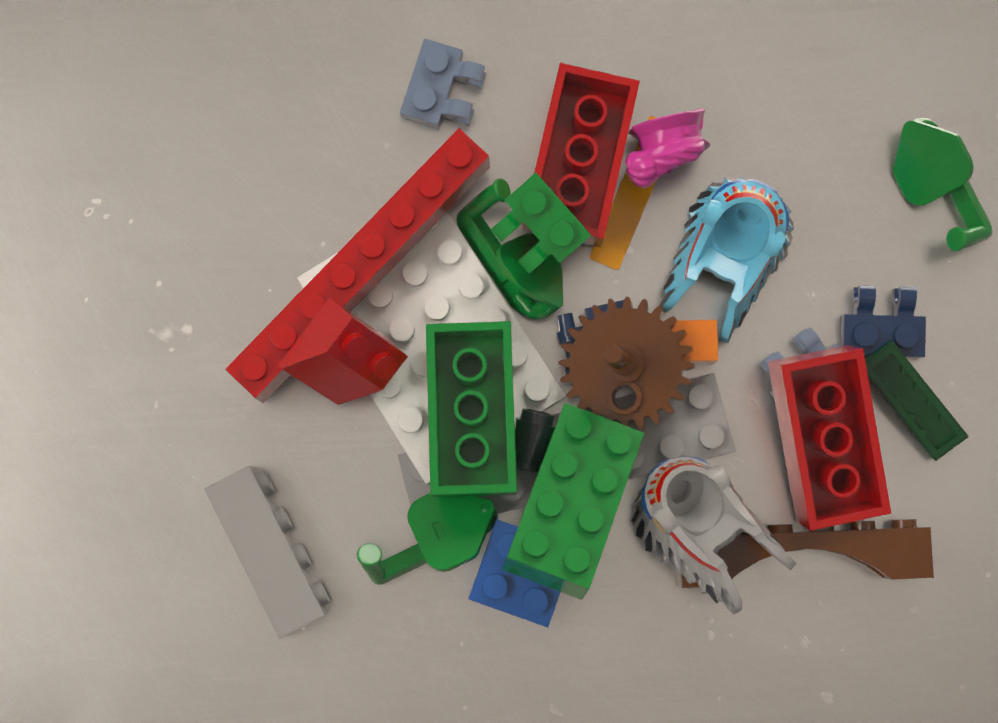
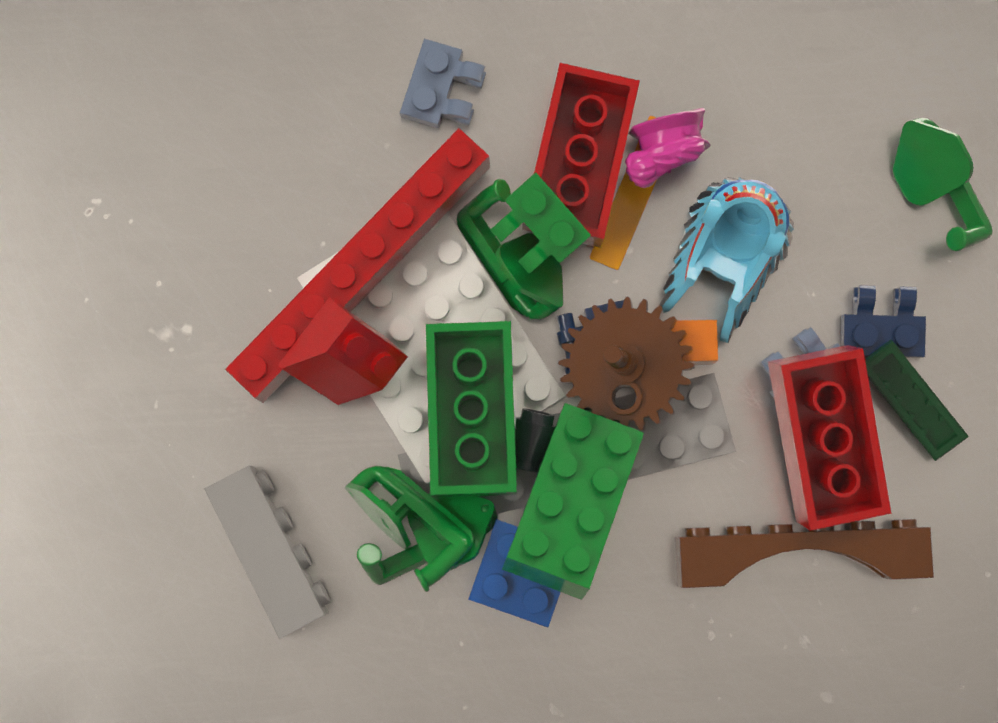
light grey piece [631,456,797,614] -> none
none -> green piece [345,466,474,592]

